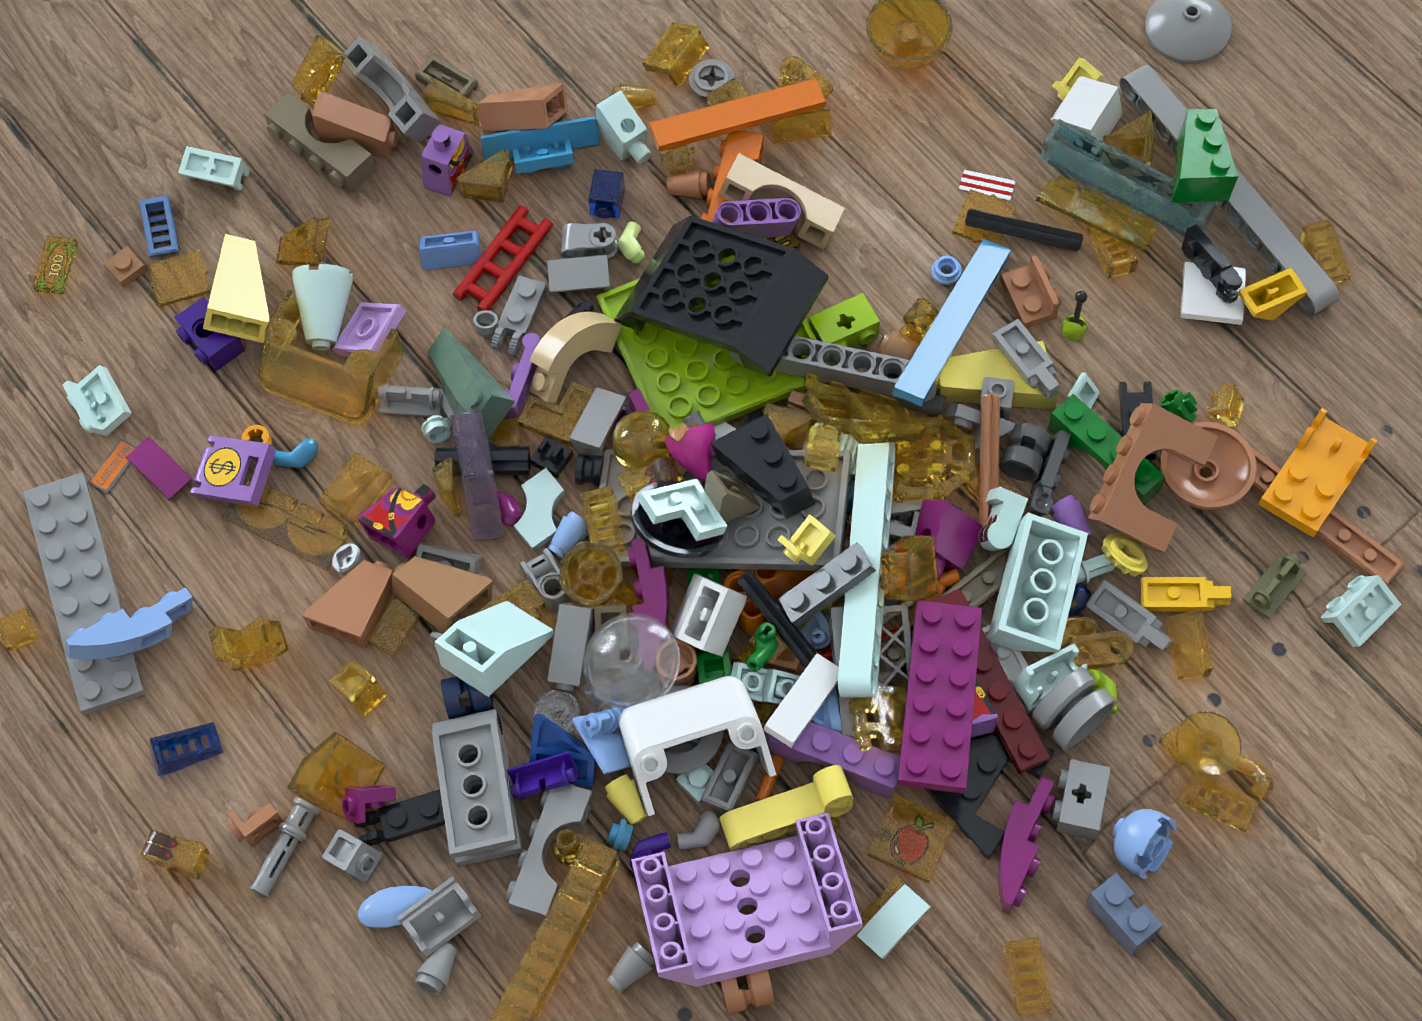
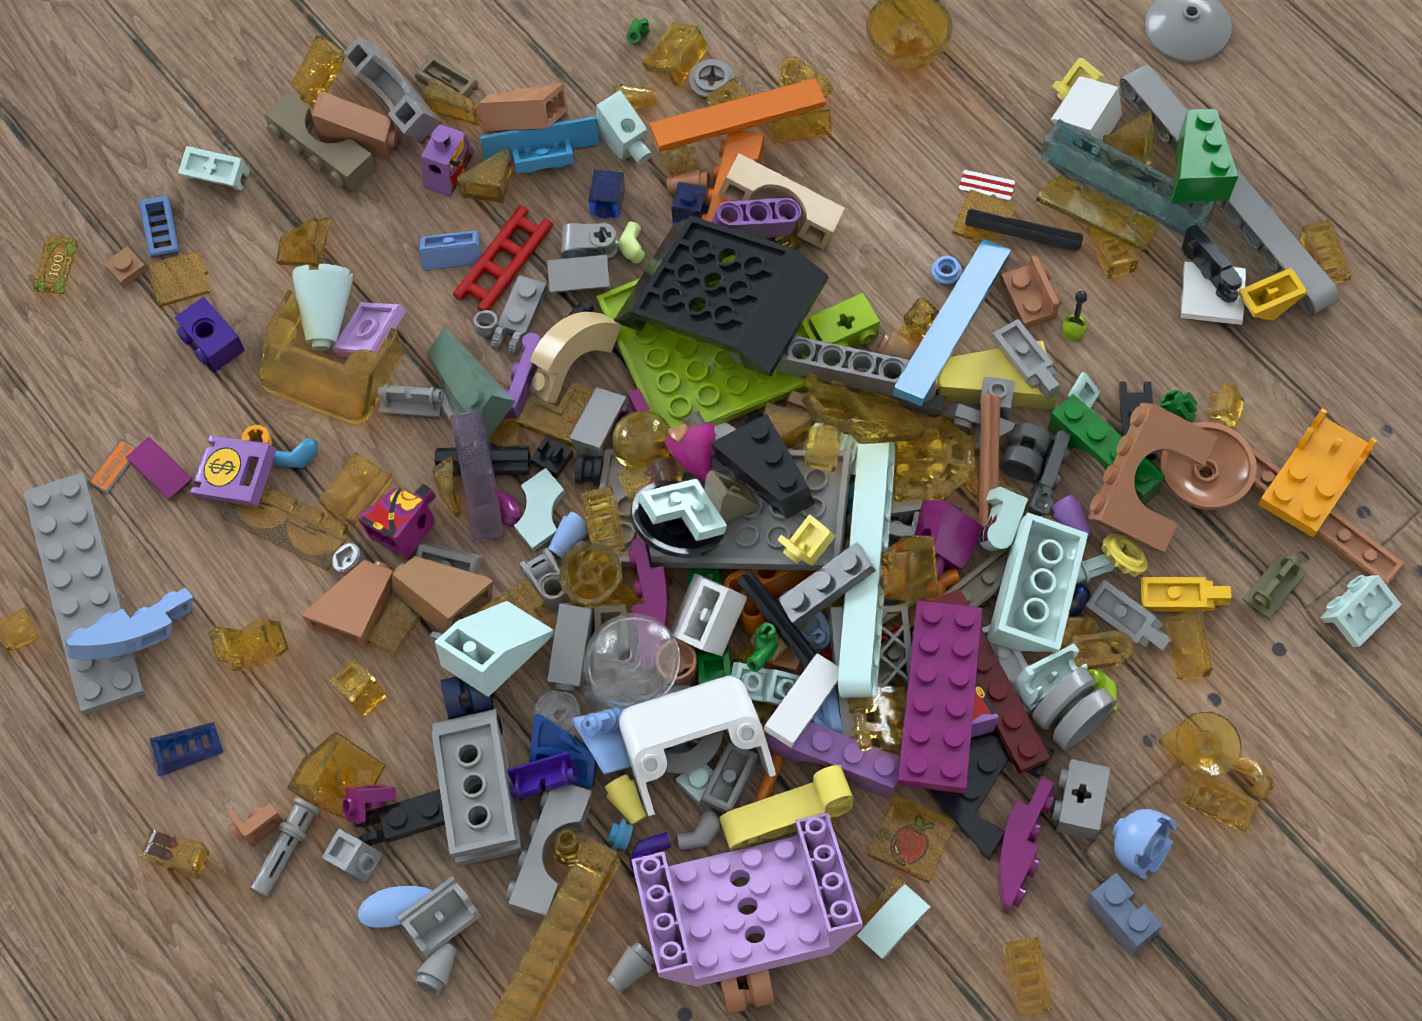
light aqua bracket [63,365,132,436] -> none
light yellow slope [203,234,269,343] -> none
light aqua plate [421,415,451,443] -> none
none -> green arm [626,18,650,45]
none -> clear blue brick [671,182,708,225]

